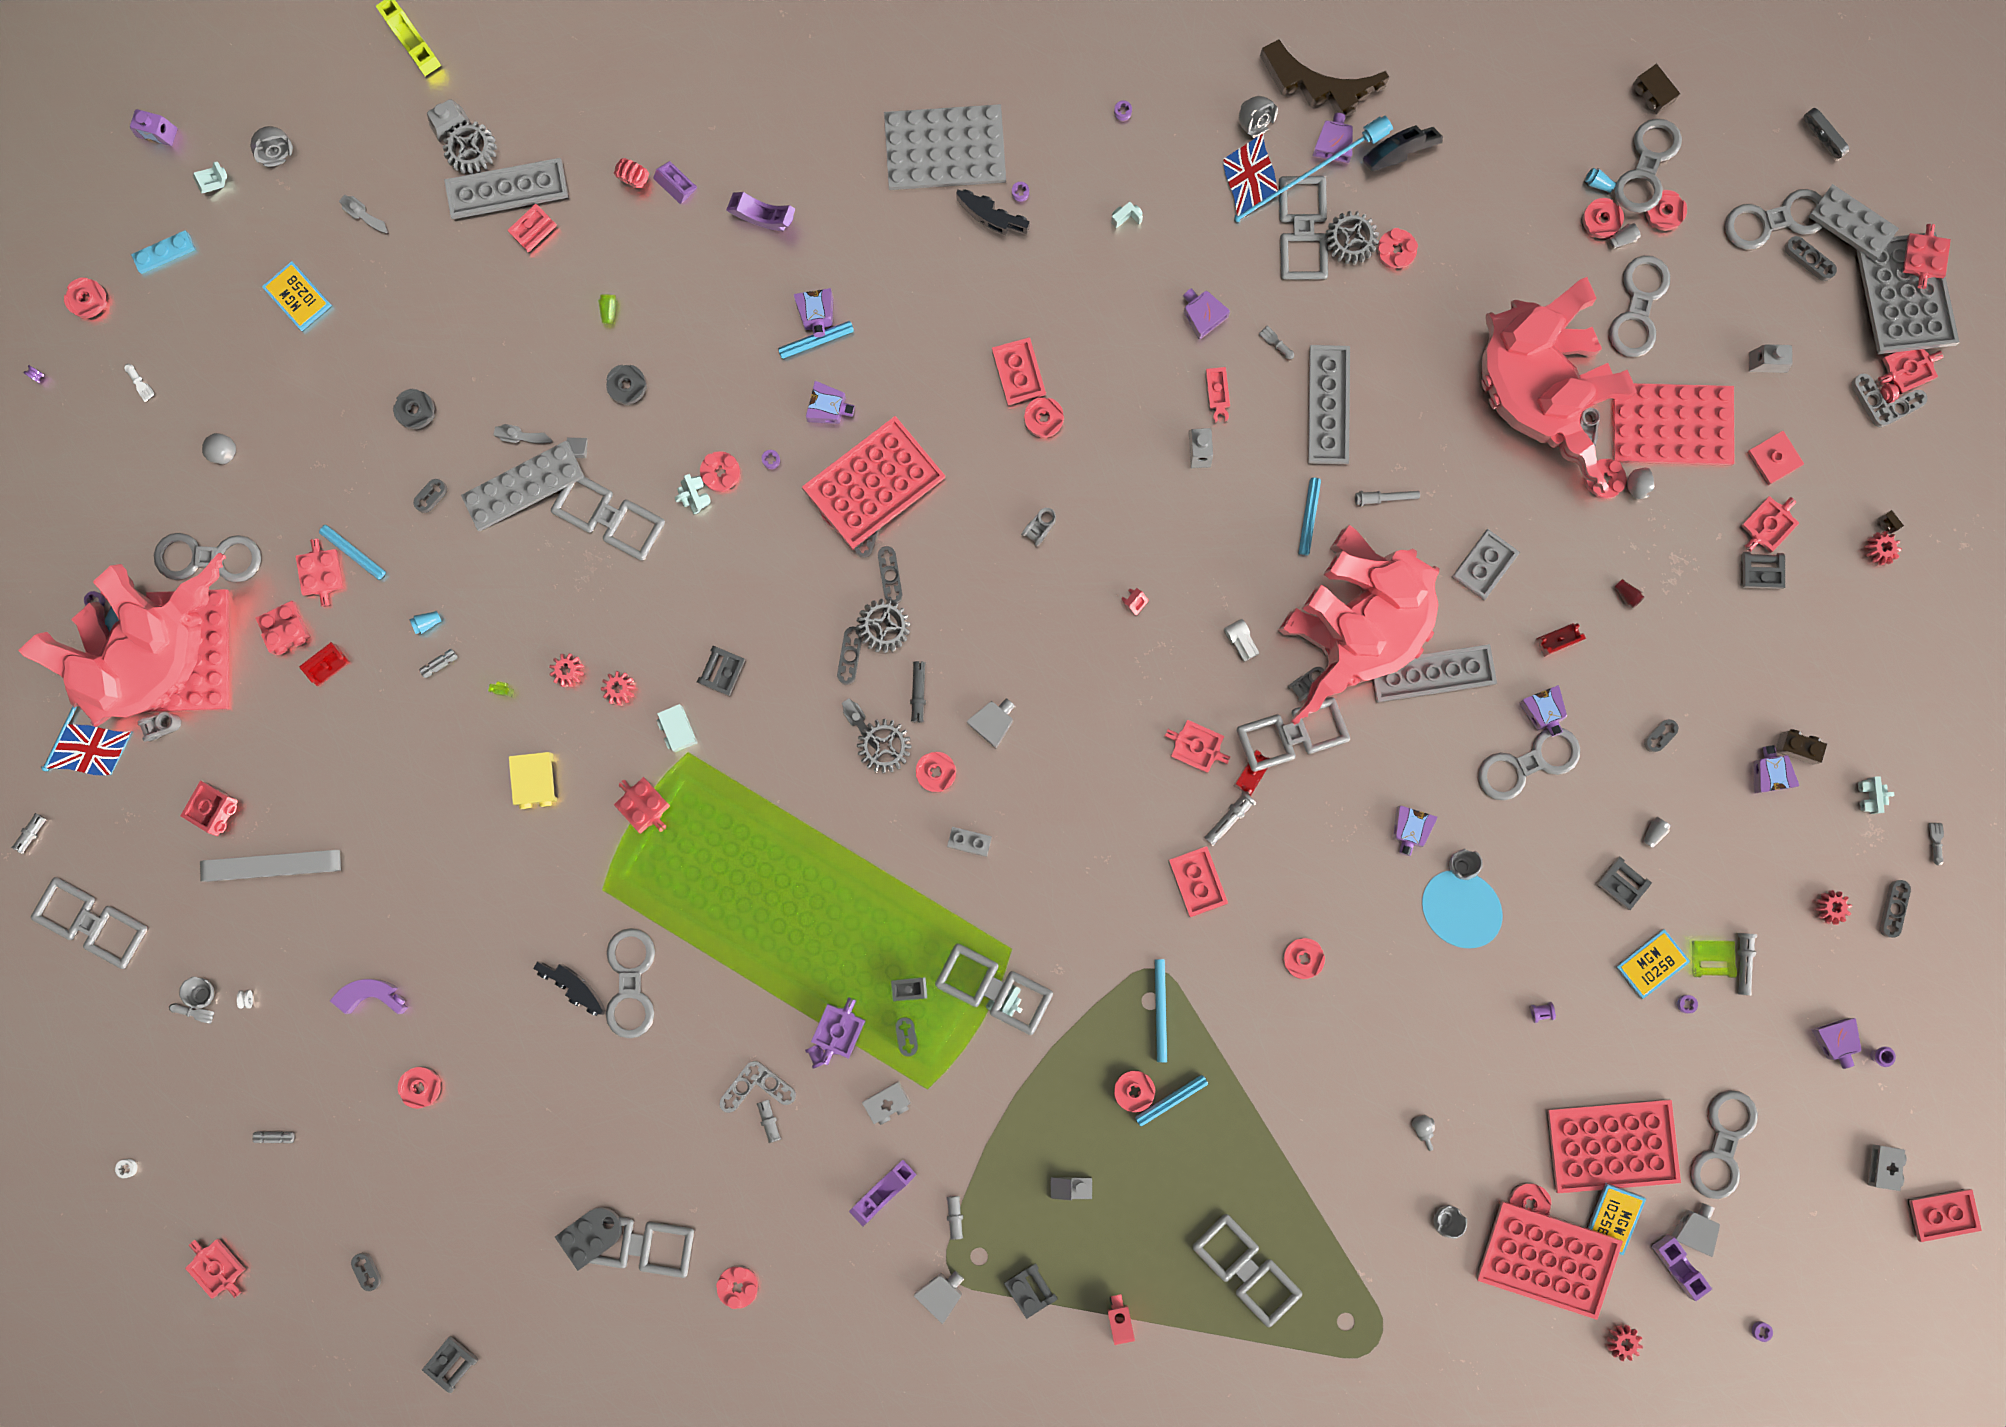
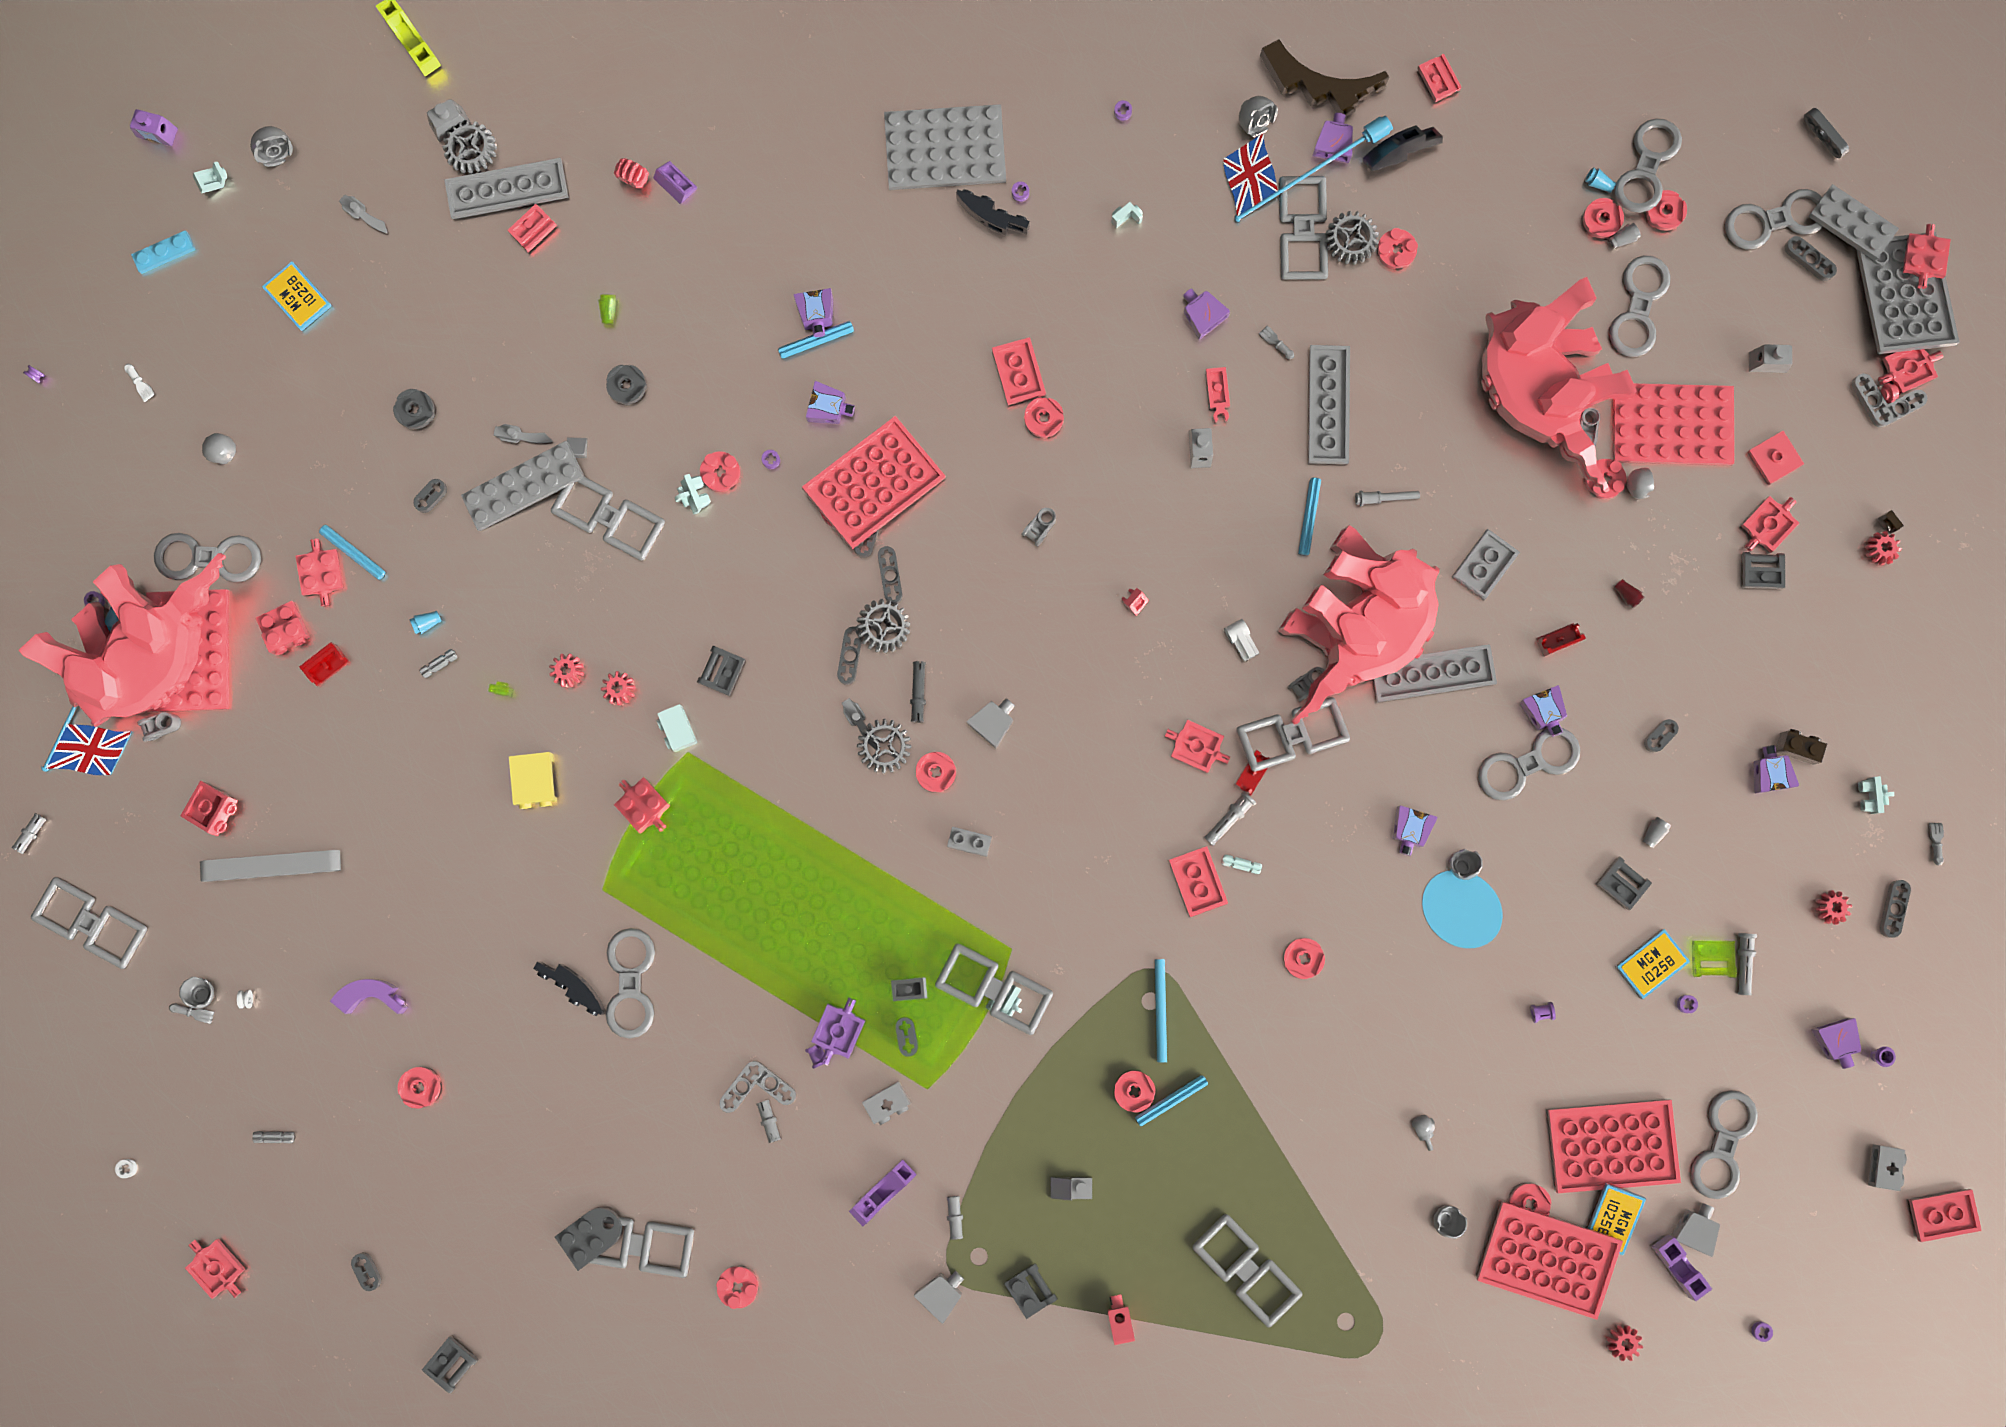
coral plate [64,278,107,319] -> none
medium lavender arch [726,192,795,231] -> none
dark brown brick [1633,63,1680,114] -> none
none -> light aqua axle [1222,855,1262,874]
none -> coral plate [1417,54,1462,102]

